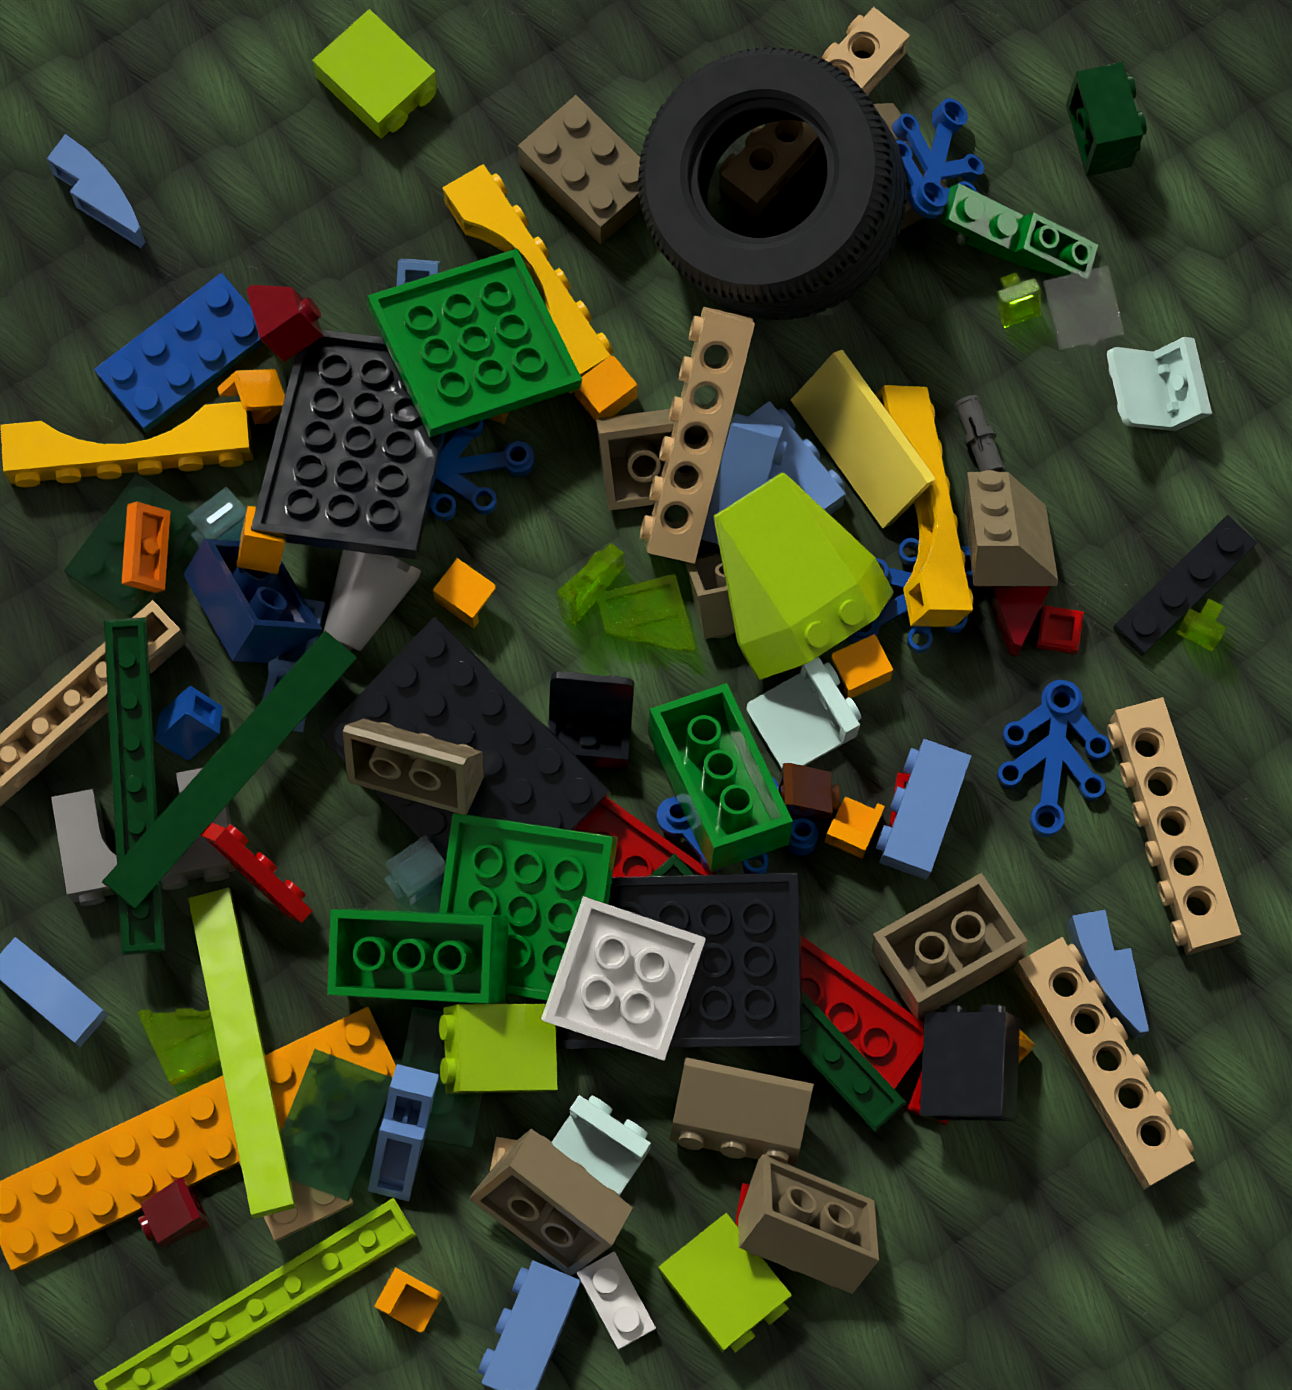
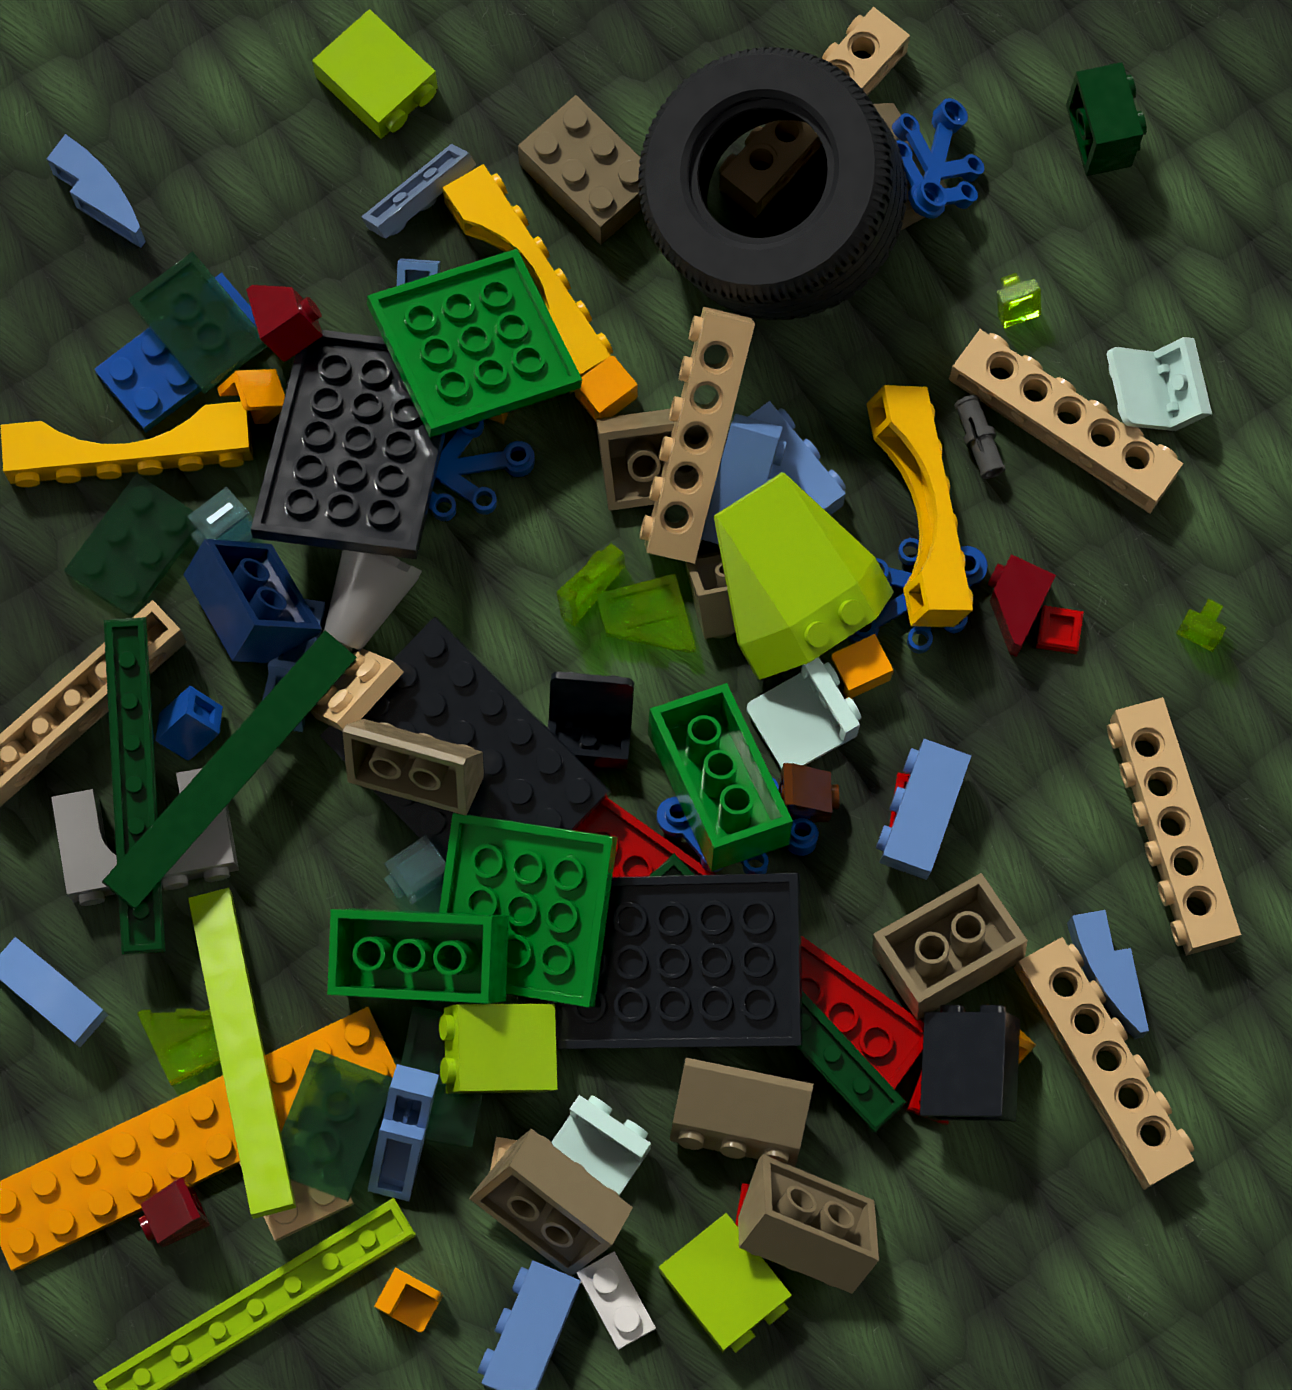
orange plate [121,501,171,593] -> none
red plate [201,823,313,923] -> none
light orange panel [237,506,285,574] -> none
light orange panel [433,558,496,628] -> none
white plate [541,896,706,1060] -> none
light yellow tile [791,350,936,528] -> none
light orange panel [825,797,885,859] -> none
green slope [940,183,1098,282] -> none
dark tan slope [964,470,1058,586] -> none
blue plant [997,680,1111,837] -> none
clear piece [1043,266,1125,350] -> none
black plate [1113,515,1257,657] -> none
none -> clear green plate [128,251,267,394]
none -> tan plate [310,649,404,731]
none -> sand blue plate [361,144,476,239]
none -> tan brick [949,329,1183,514]

